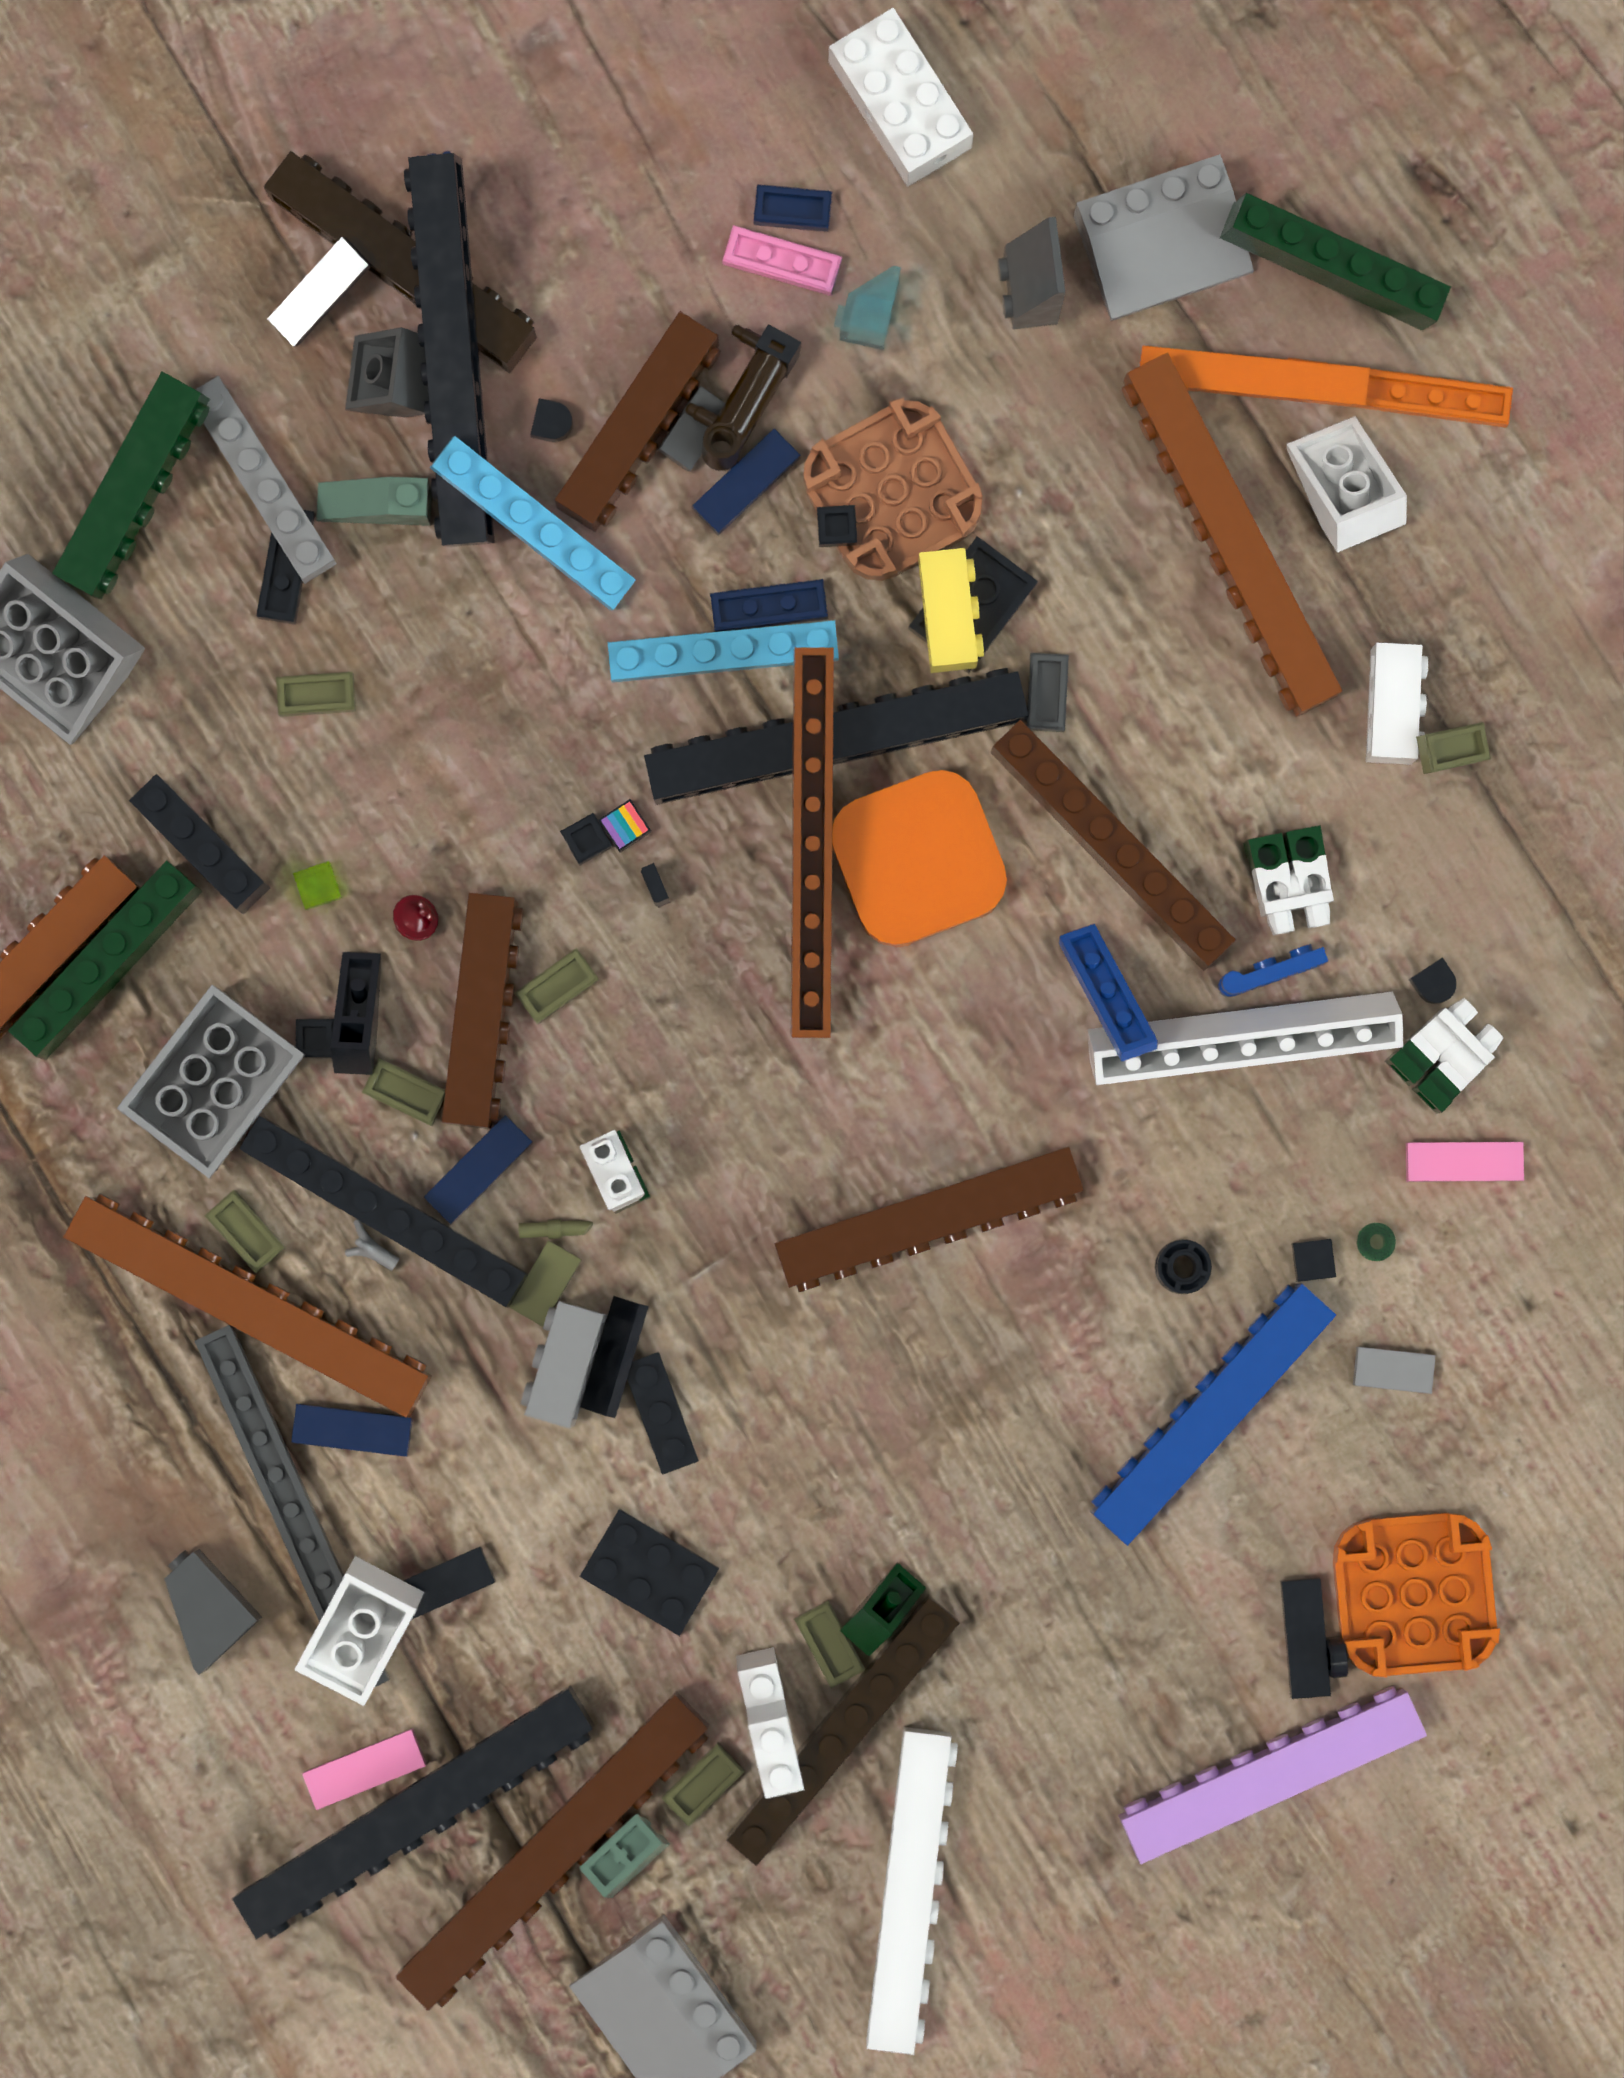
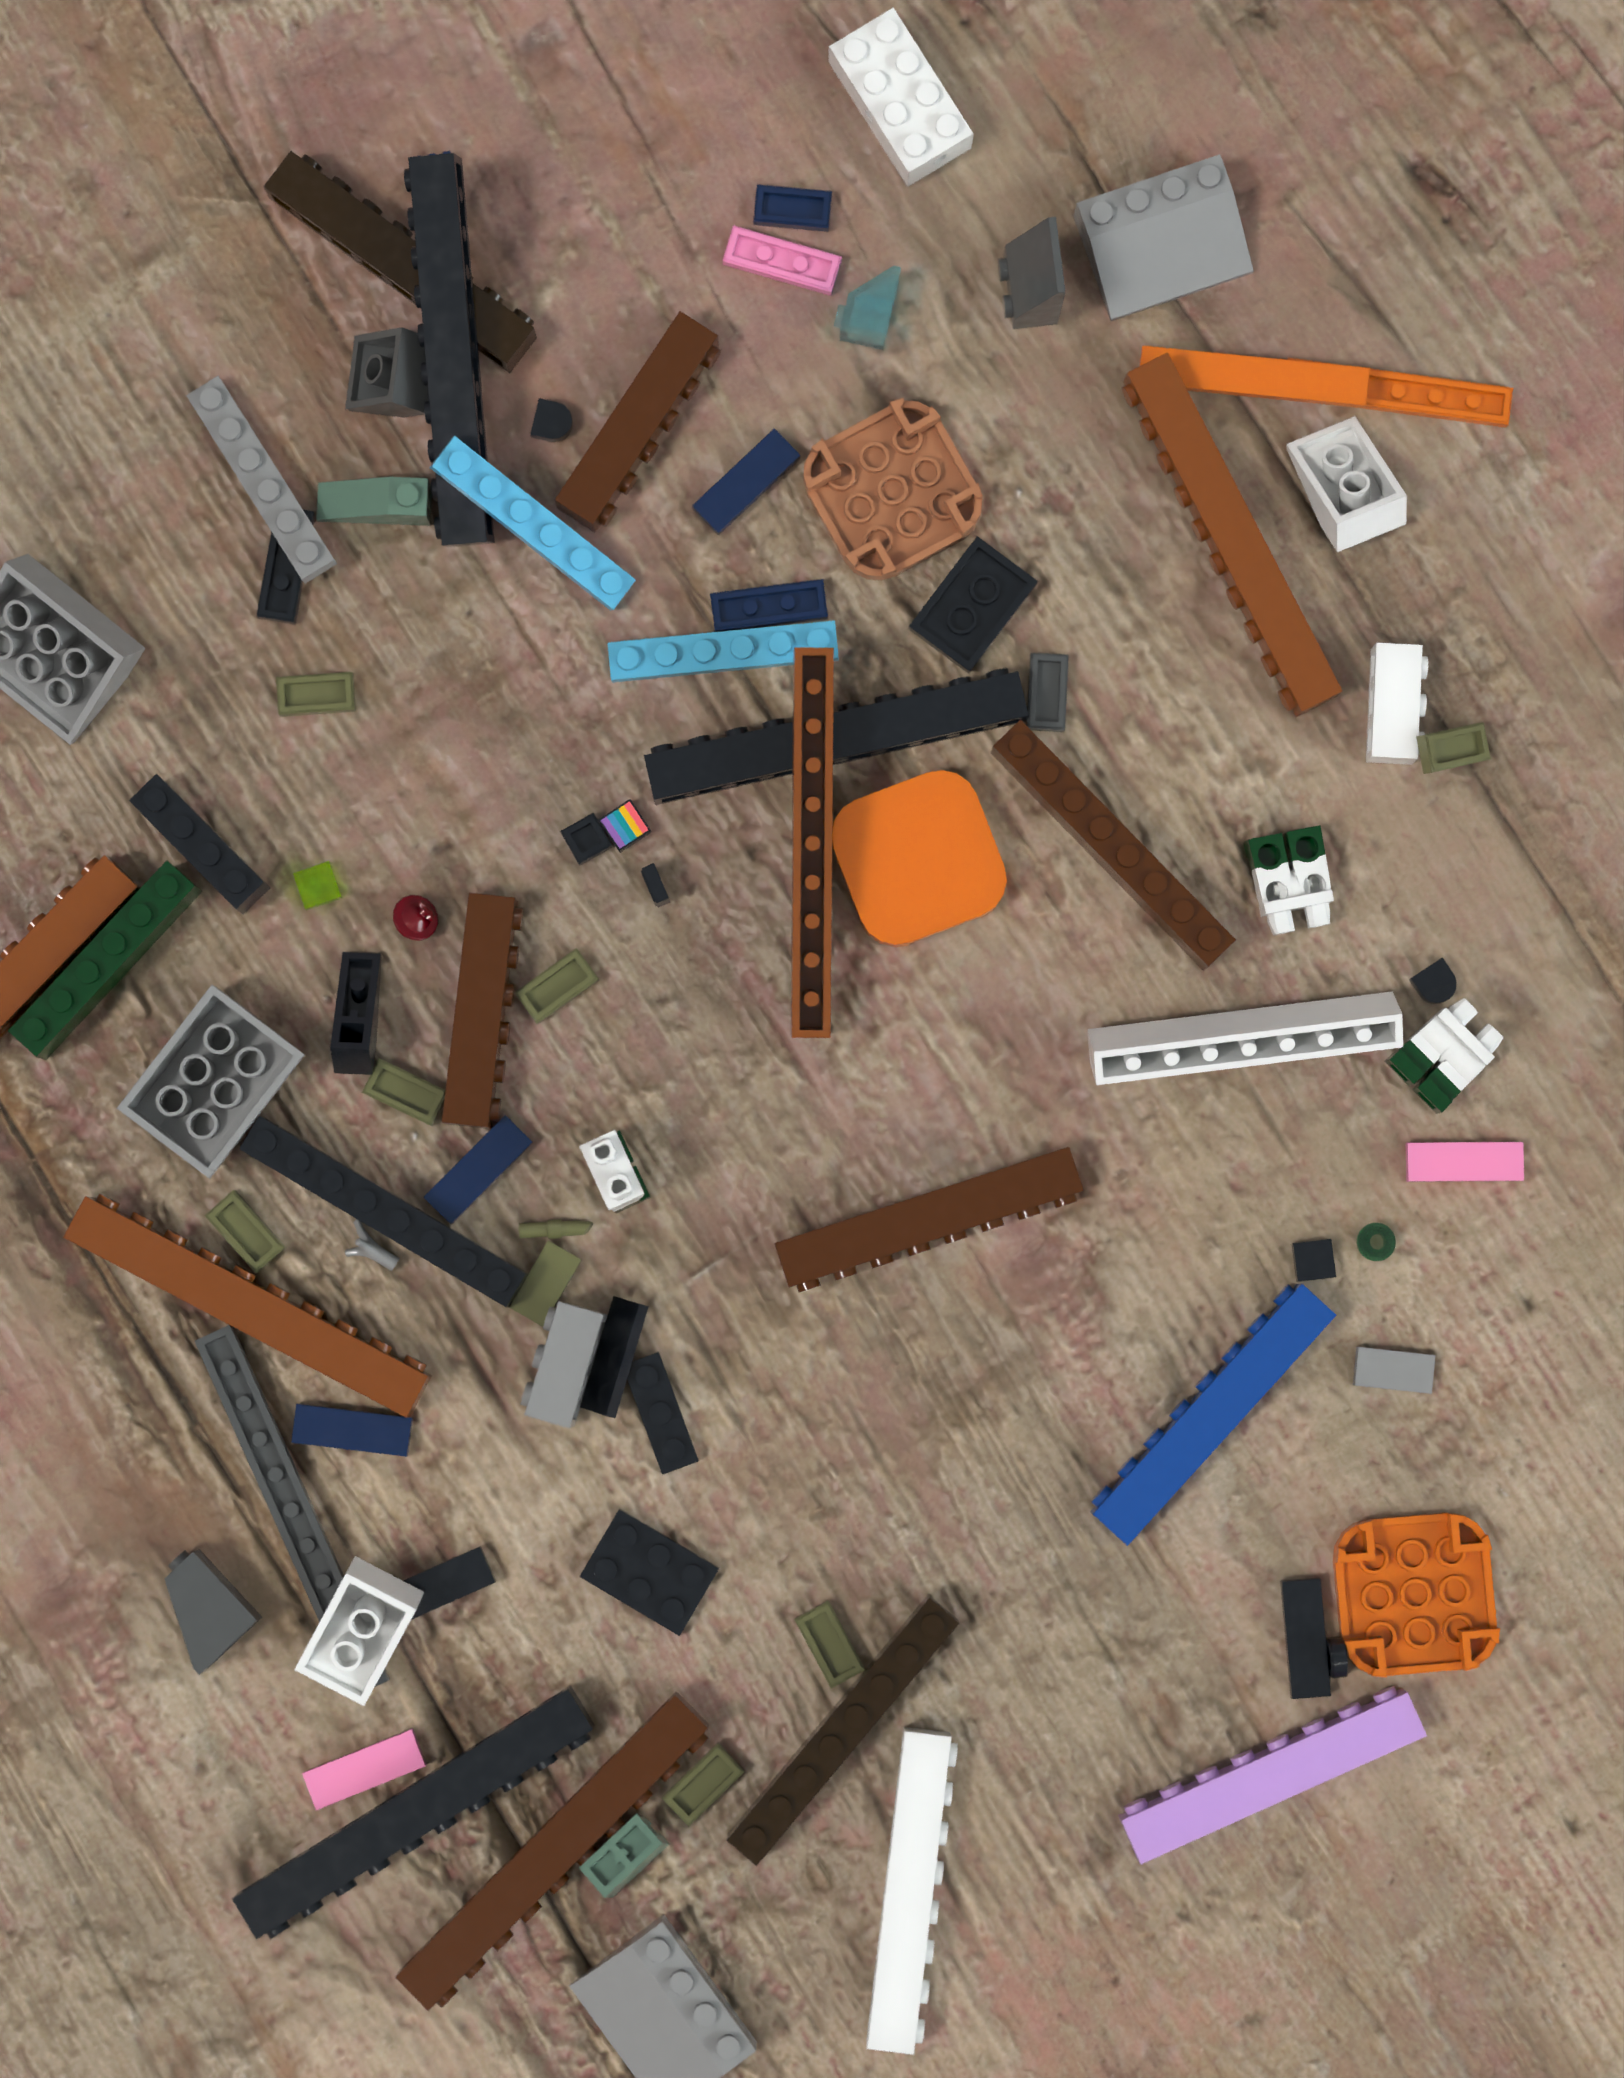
dark green brick [52,371,210,599] -> none
tile [268,237,372,346] -> none
black tile [295,1019,334,1058] -> none
dark grey tile [657,386,725,472] -> none
dark brown piece [685,324,802,471] -> none
white arch [736,1647,804,1799] -> none
black tile [817,505,857,547] -> none
dark green slope [840,1563,926,1656] -> none
light yellow brick [918,548,984,673] -> none
blue plate [1059,924,1158,1062] -> none
black wheel [1154,1240,1212,1294] -> none
blue plate [1218,944,1328,997] -> none
dark green brick [1220,193,1451,331] -> none

